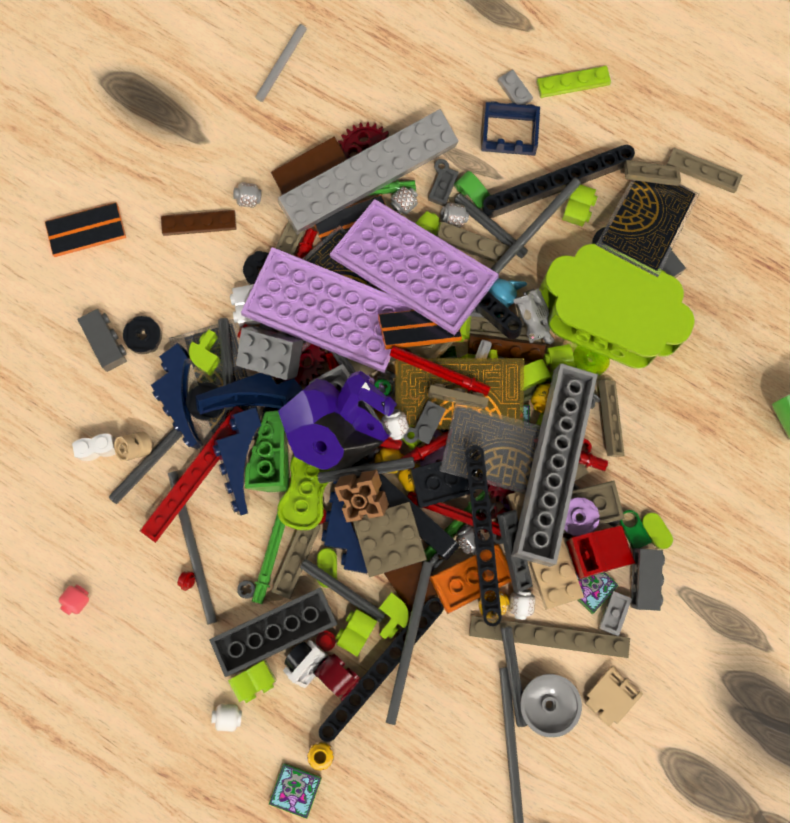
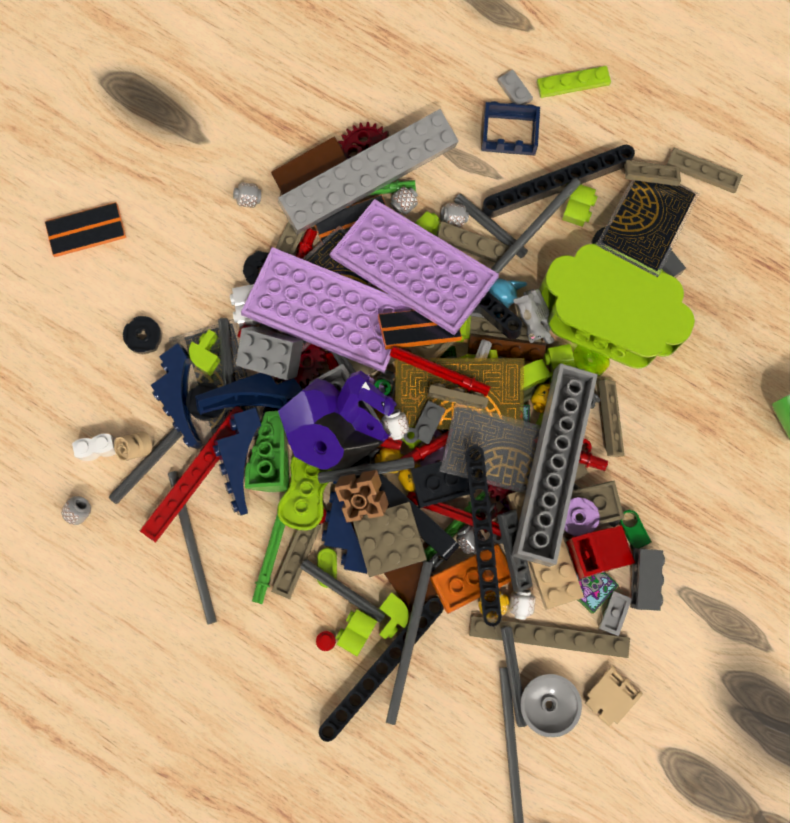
coral head [58,584,89,615] -> none
dark grey brick [77,309,127,372] -> none
reddish brown plate [161,210,237,236] -> none
red plate [177,571,195,591] -> none
dark grey brick [209,587,338,677] -> none
white head [211,704,242,732] -> none
lime brick [228,659,277,703] -> none
dark grey bush [237,581,256,599] -> none
light grey piece [255,24,307,102] -> none
tile [269,763,322,819] -> none
white piece [283,640,329,688] -> none
yellow head [307,741,335,771] -> none
dark red brick [313,654,360,701] -> none
dark grey hinge [428,159,459,206] -> none
bright green panel [454,171,490,209] -> none
lime tile [641,513,673,550] -> none
none -> light grey head [61,496,91,525]

